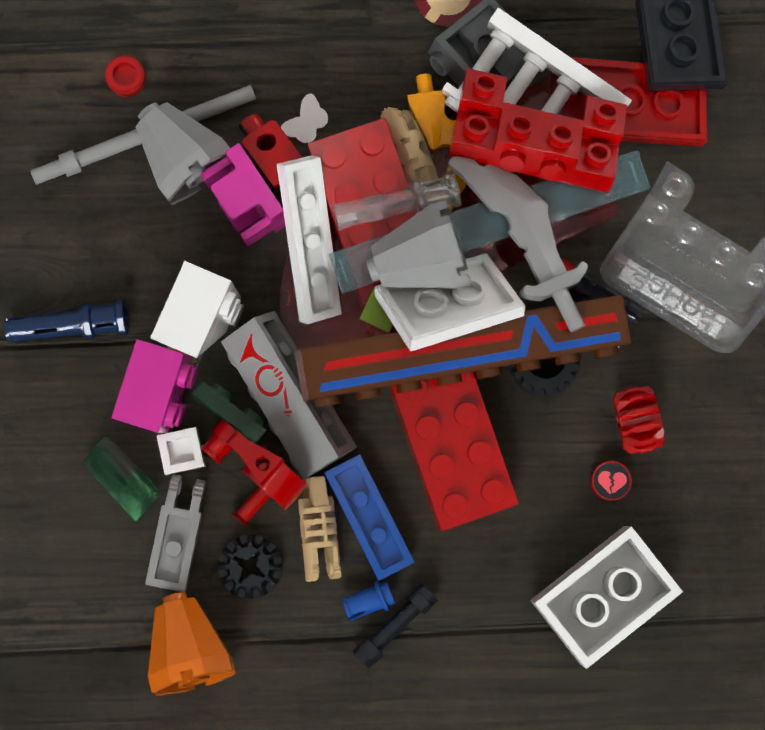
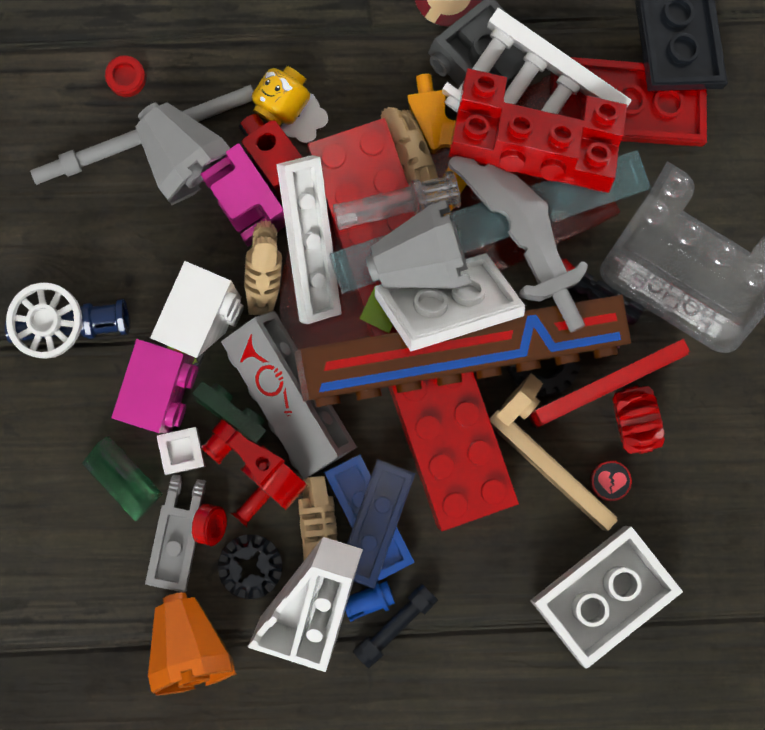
none -> white wheel [6,283,83,359]
none -> red tile [192,504,227,546]
none -> tan hinge [244,219,282,315]
none -> white wedge [248,537,363,672]
none -> yellow head [251,66,310,126]
none -> dark blue tile [347,460,416,589]
none -> tan tile [489,410,618,531]
none -> tan plate [496,373,543,426]
none -> red tile [528,339,690,428]

